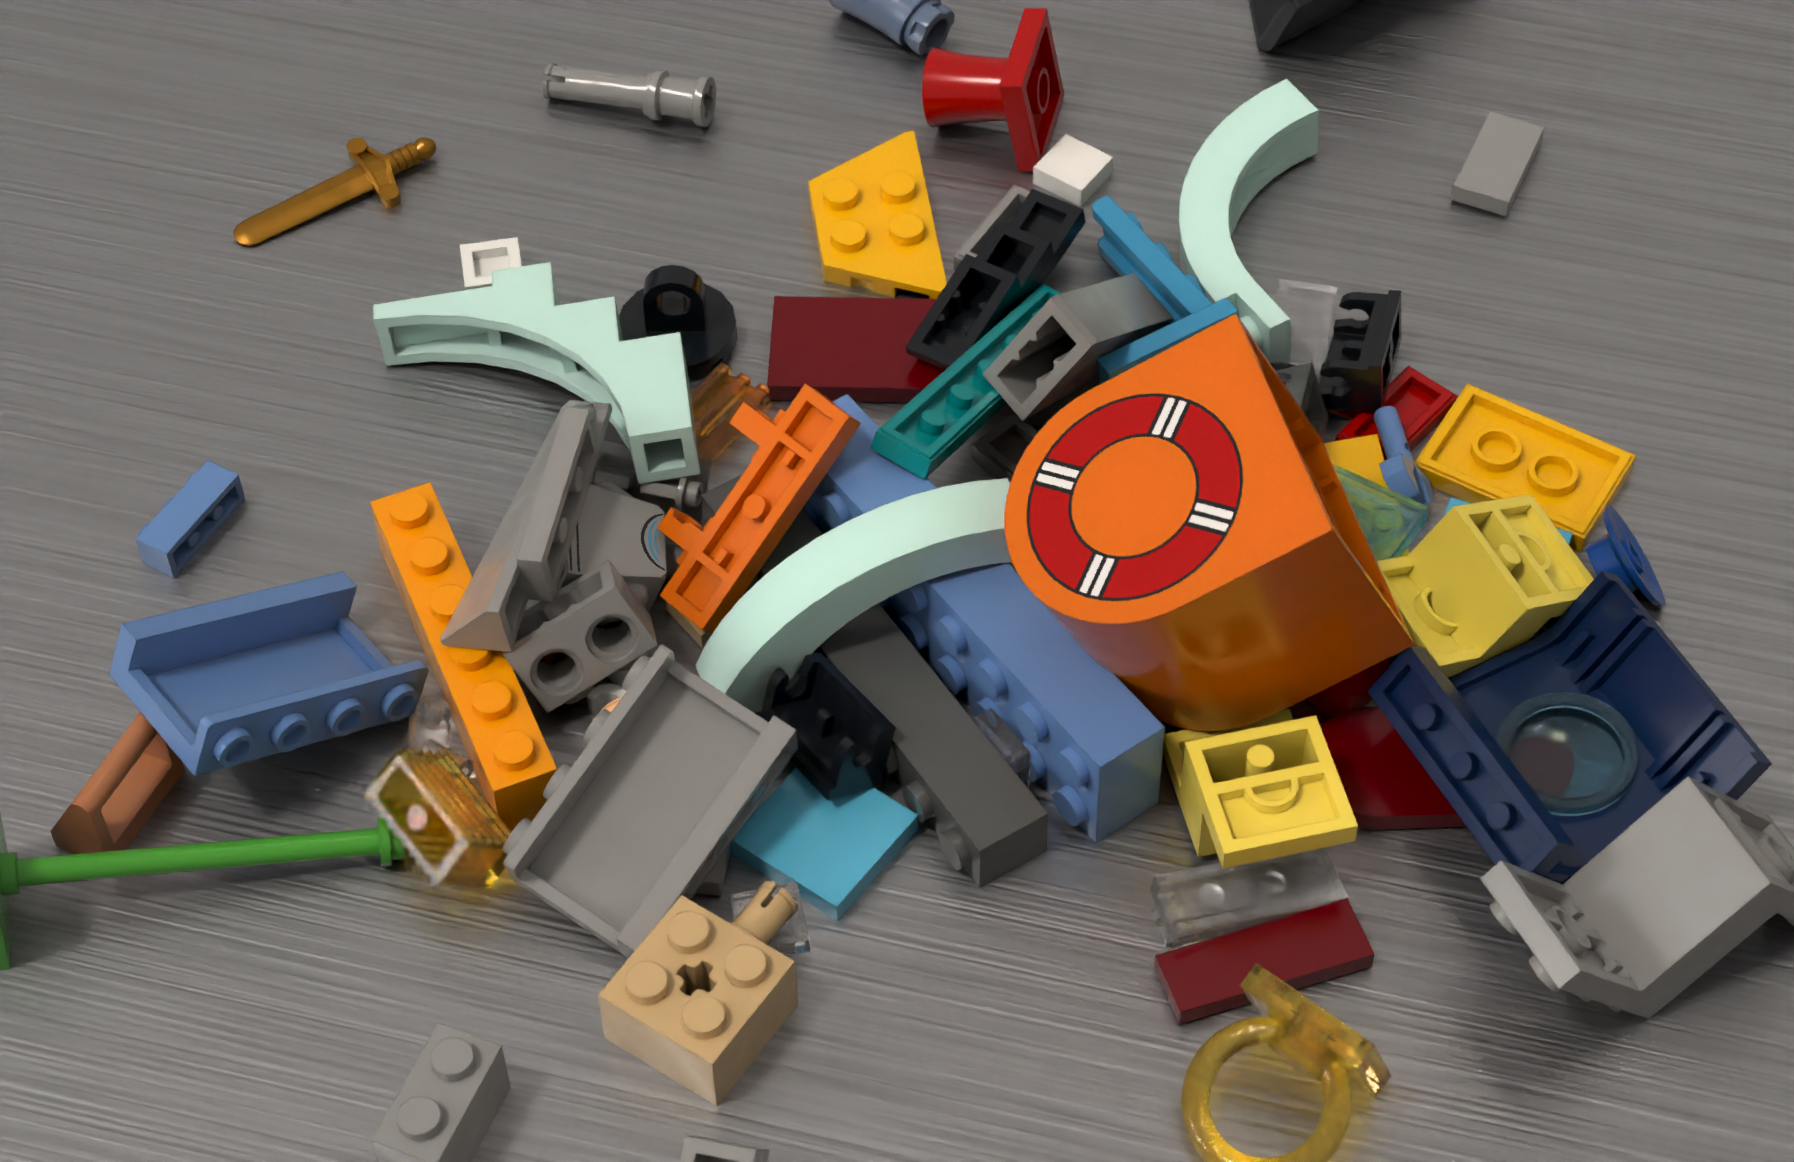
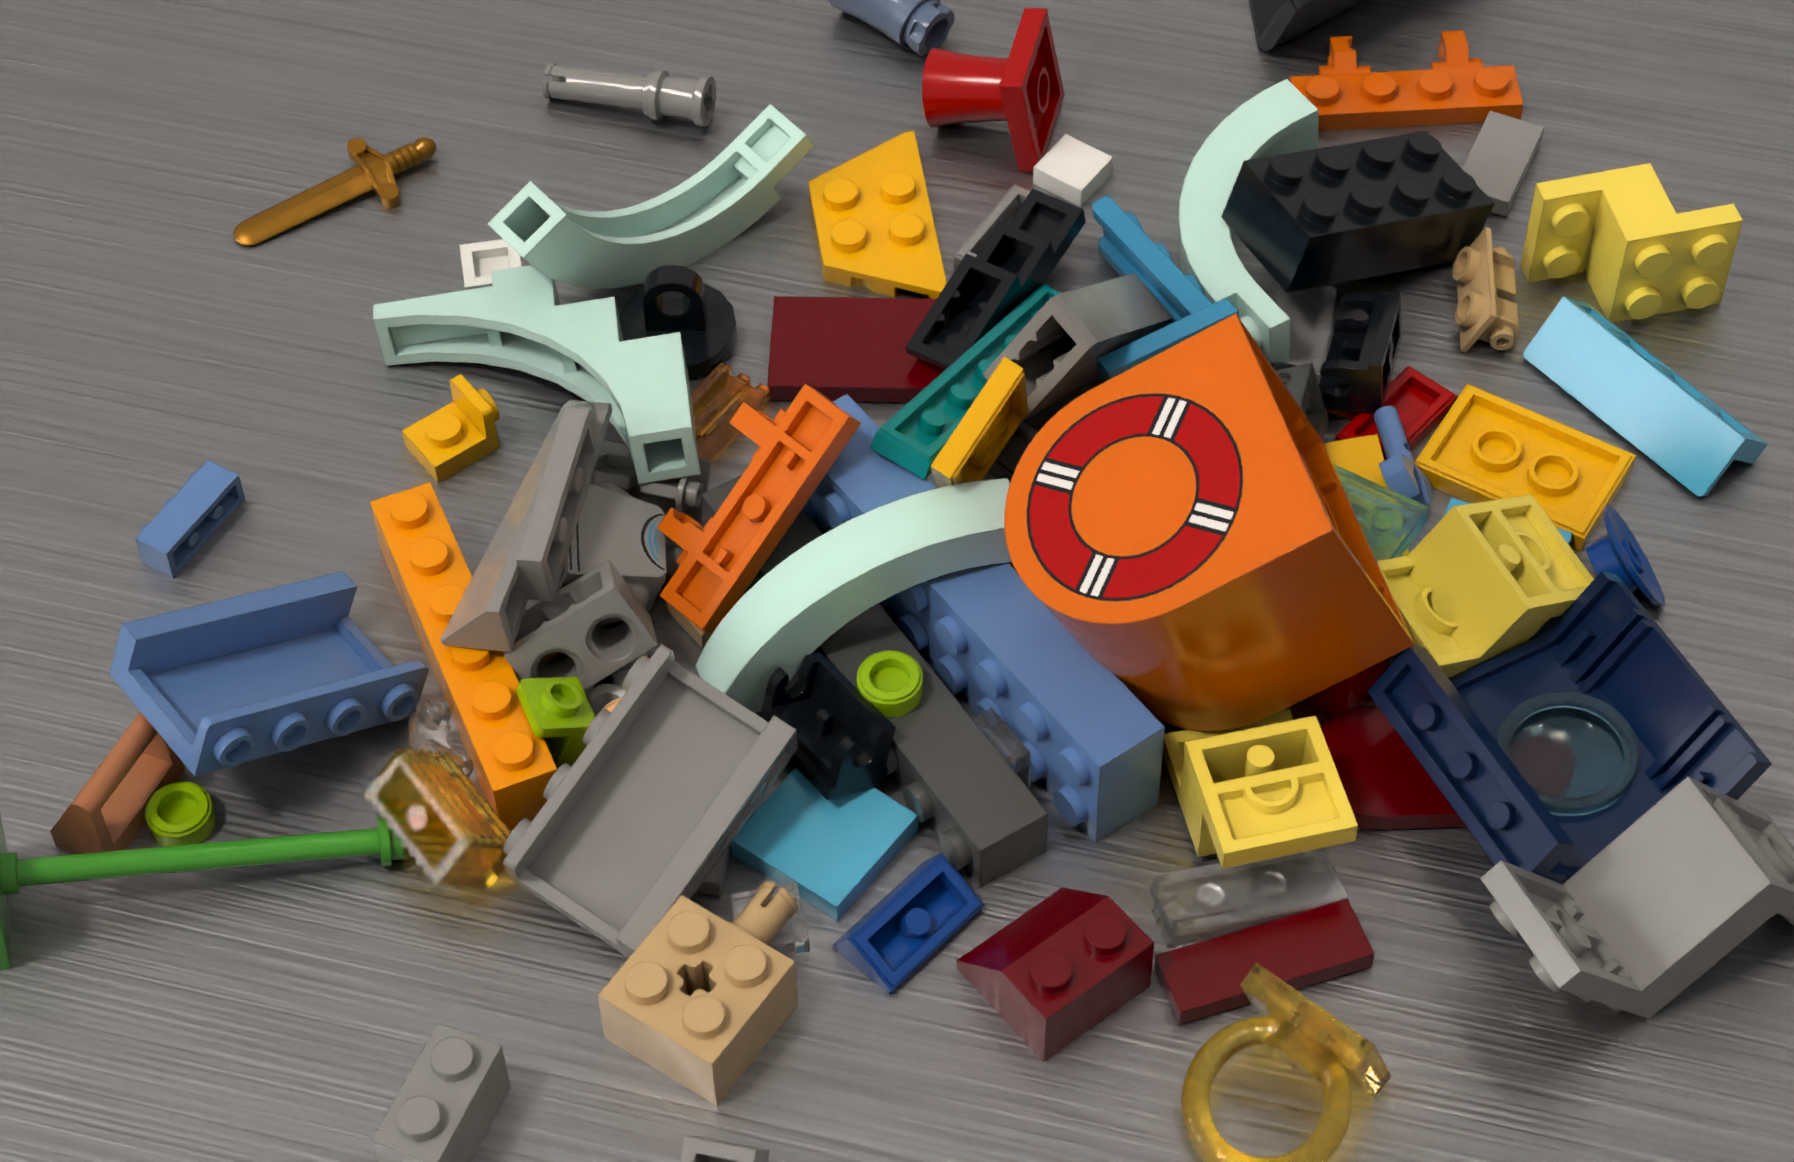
none -> lime tile [145,781,216,847]
none -> yellow bracket [402,374,500,483]
none -> light aqua arch [488,104,814,289]
none -> lime bracket [516,677,595,769]
none -> blue slope [833,853,985,993]
none -> lime tile [857,650,923,718]
none -> yellow tile [930,356,1028,488]
none -> dark red slope [956,887,1154,1062]
none -> black brick [1221,131,1494,293]
none -> orange hinge [1289,30,1524,131]
none -> tan hinge [1453,227,1520,353]
none -> light yellow bracket [1520,163,1743,323]
none -> medium azure panel [1523,296,1768,497]

